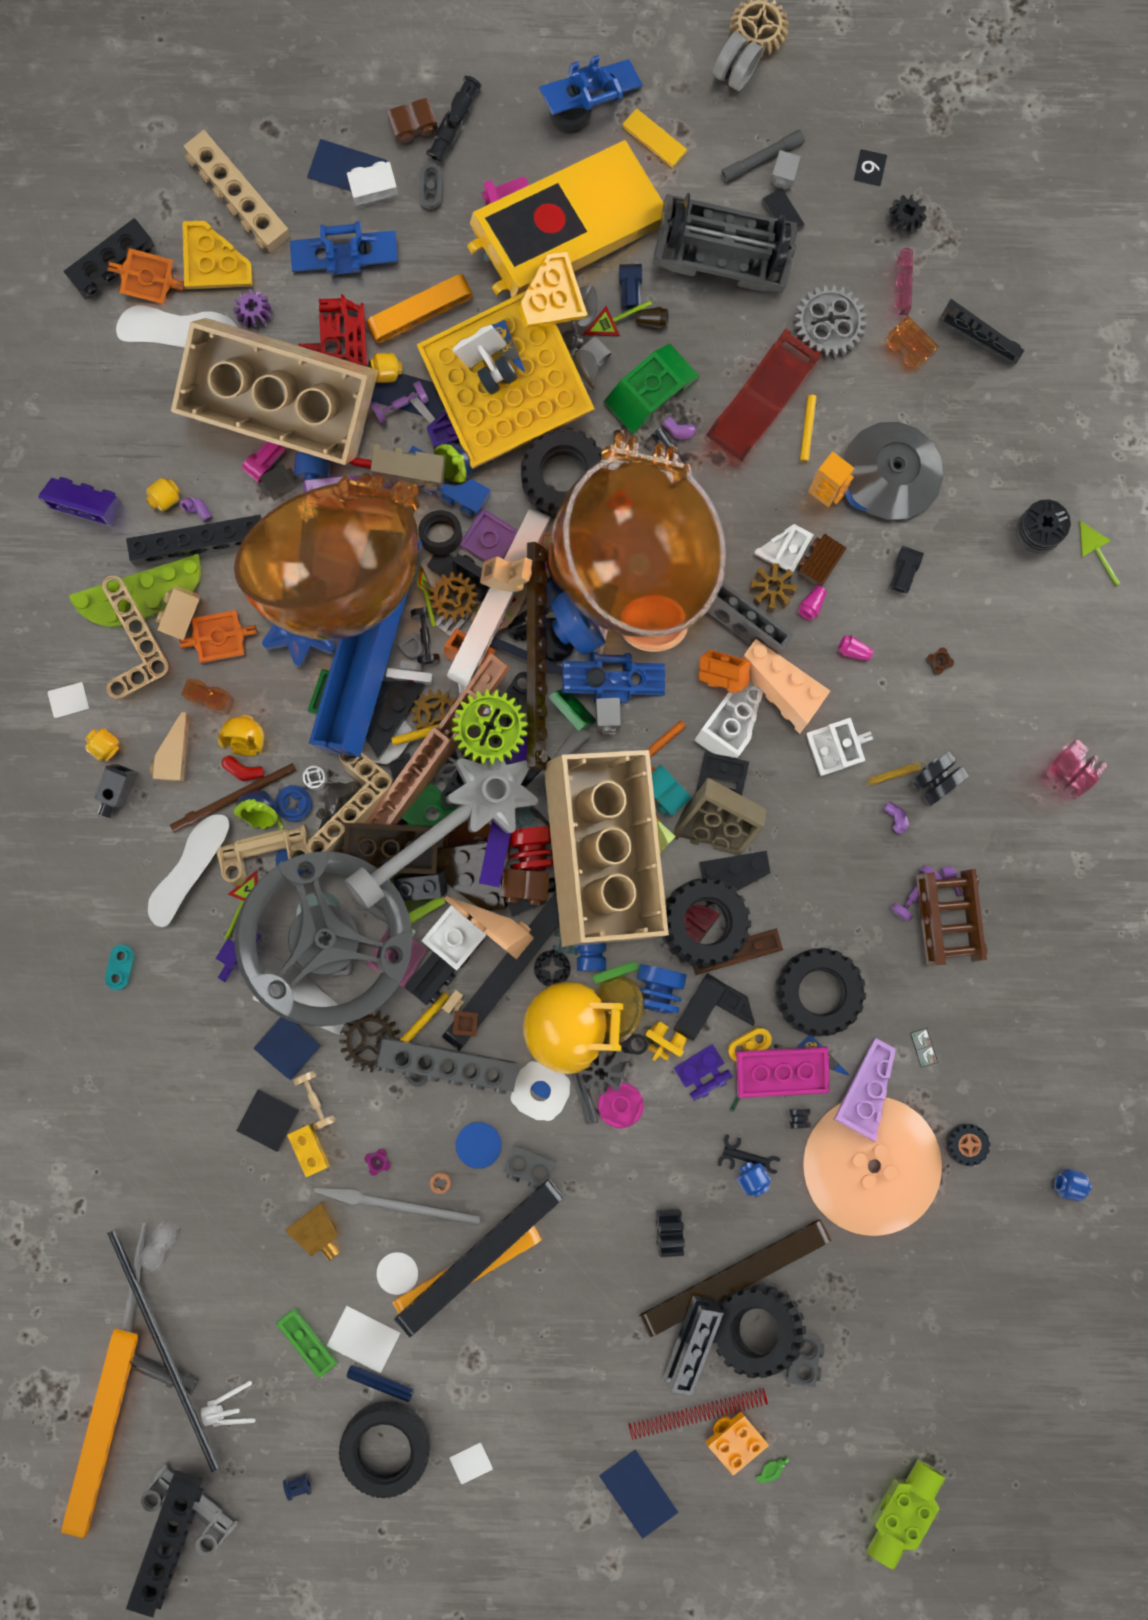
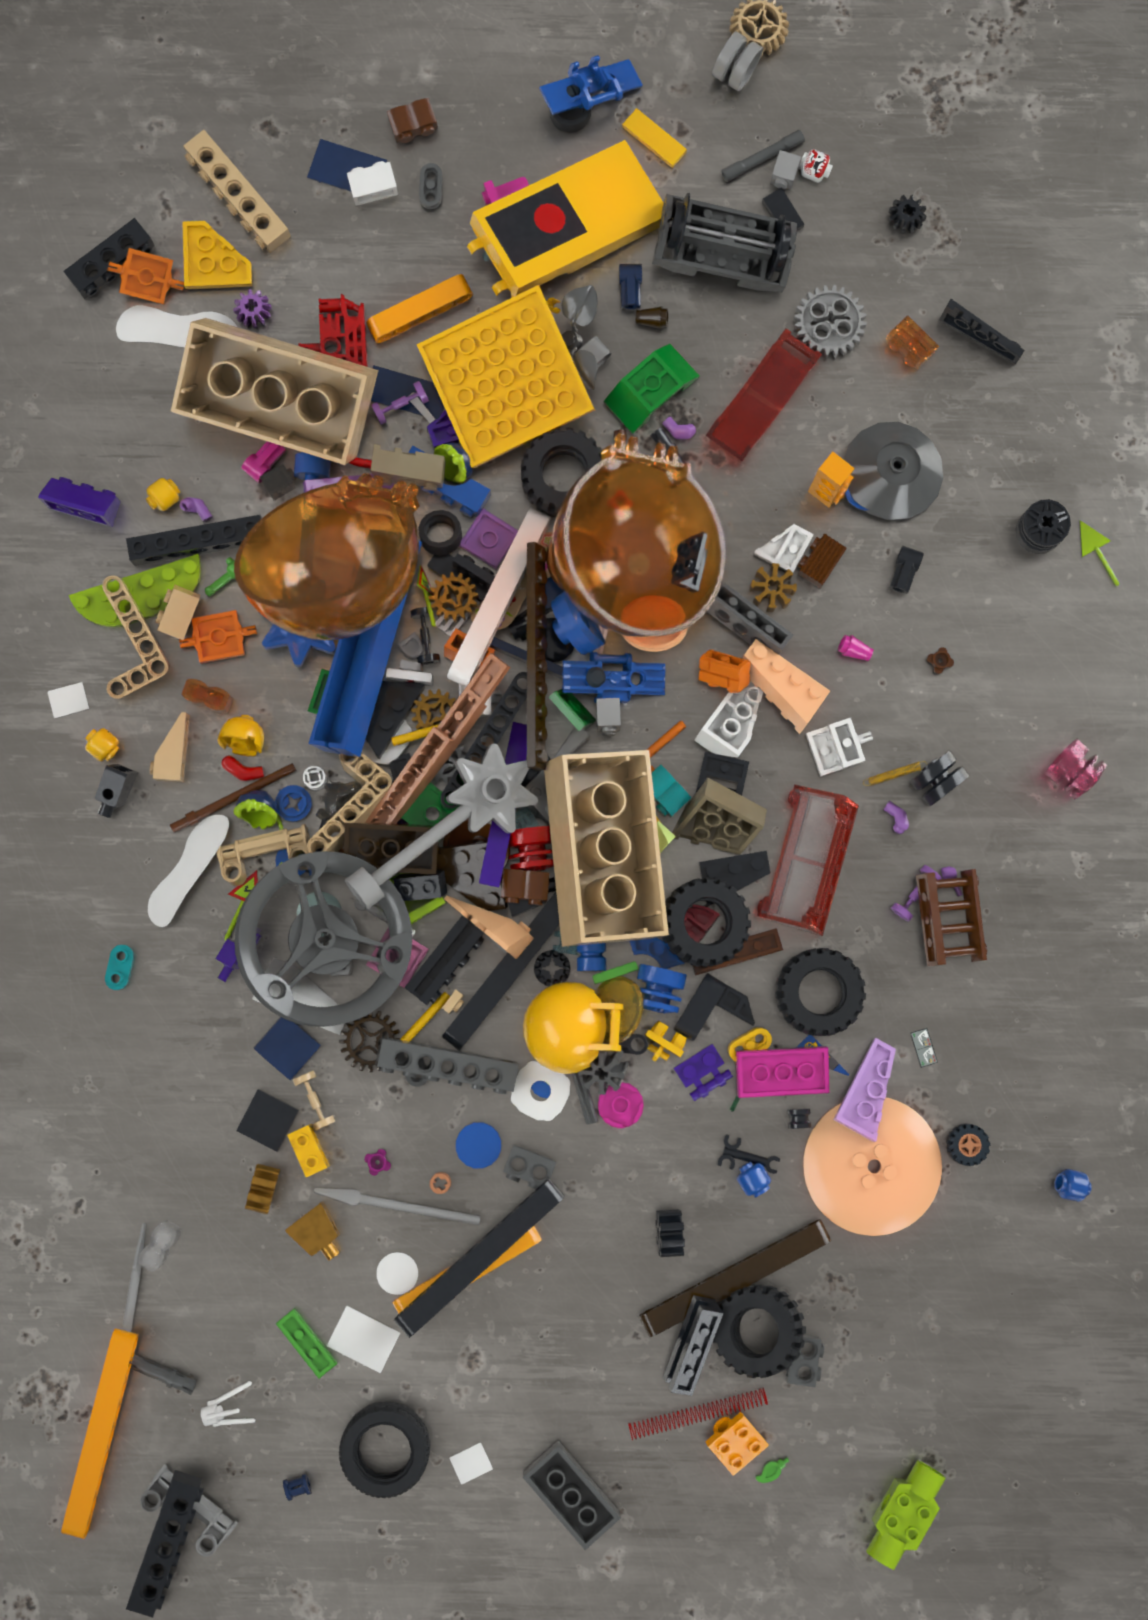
black piece [107,1229,220,1472] -> none
blue piece [290,221,398,275] -> none
dark blue axle [346,1365,413,1402] -> none
yellow head [368,353,402,383] -> none
white tile [421,906,486,970] -> none
black piece [426,75,482,164] -> none
white plate [452,325,517,395] -> none
lime gear [452,689,528,766] -> none
reddish brown plate [453,1011,478,1036] -> none
tan brick [480,556,532,592] -> none
sticker [492,320,525,372] -> none
yellow plate [518,252,587,328] -> none
piece [583,301,652,336] -> none
dark blue window [599,1450,679,1539] -> none
dark pink cone [798,586,827,620] -> none
yellow bar [800,395,817,462] -> none
black sticker [854,149,887,186] -> none
clear pink plate [896,248,913,316] -> none
none -> bright green piece [205,557,247,597]
none -> pearl gold gear [245,1164,280,1215]
none -> dark grey brick [523,1440,621,1550]
none -> blue tile [630,938,684,969]
none -> black bracket [671,531,709,593]
none -> windscreen [757,784,859,936]
none -> white head [798,149,833,183]

